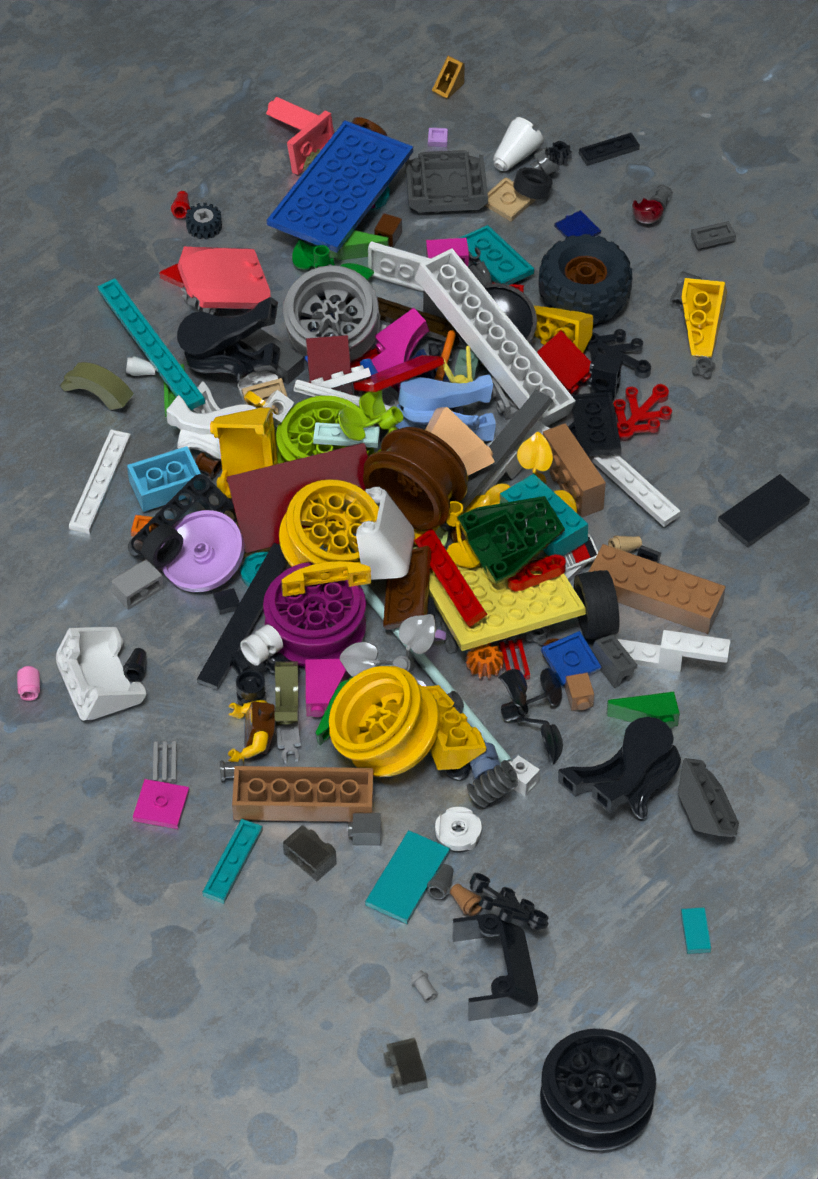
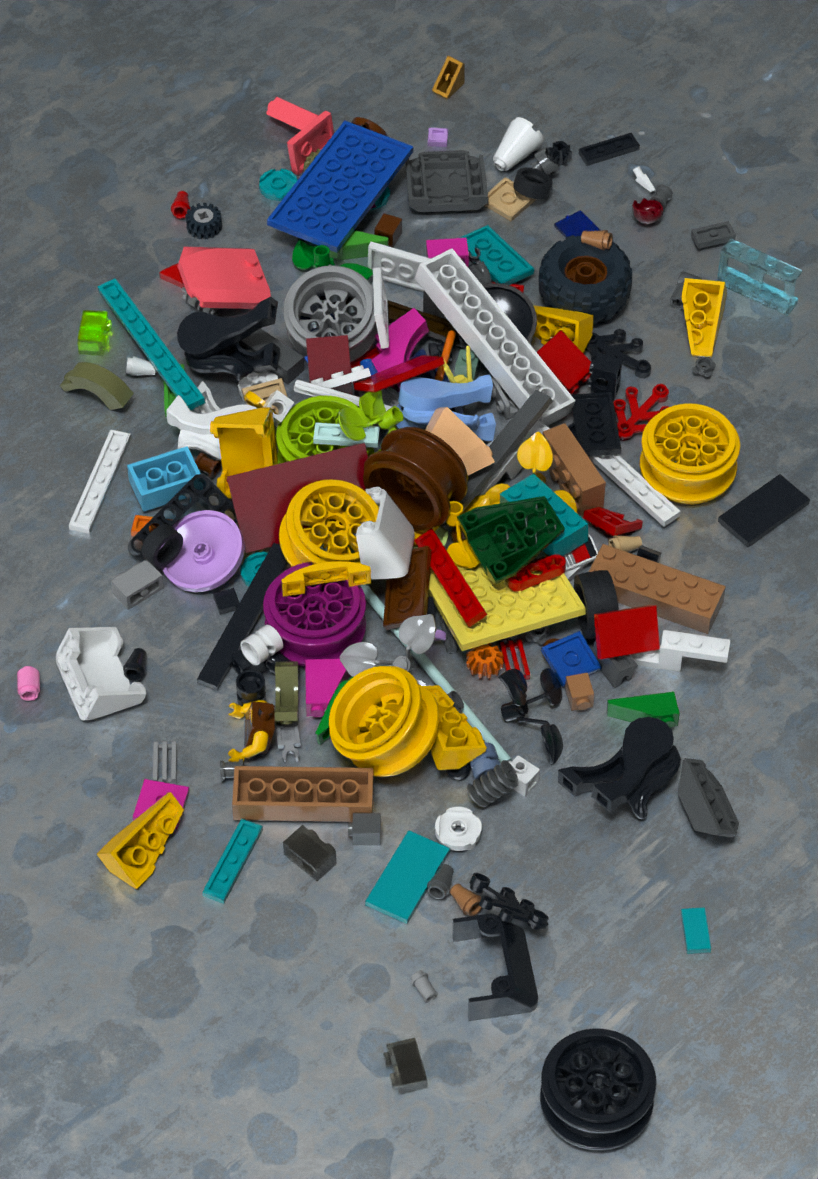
none -> clear neon green brick [77,310,112,356]
none -> yellow wedge [96,792,184,889]
none -> teal tile [259,168,297,201]
none -> white tile [373,267,389,349]
none -> medium nougat cone [581,230,613,250]
none -> red wing [583,507,643,536]
none -> red tile [594,605,660,659]
none -> white bar [633,166,656,192]
none -> yellow wheel [639,403,740,505]
none -> clear light blue window [717,238,803,316]

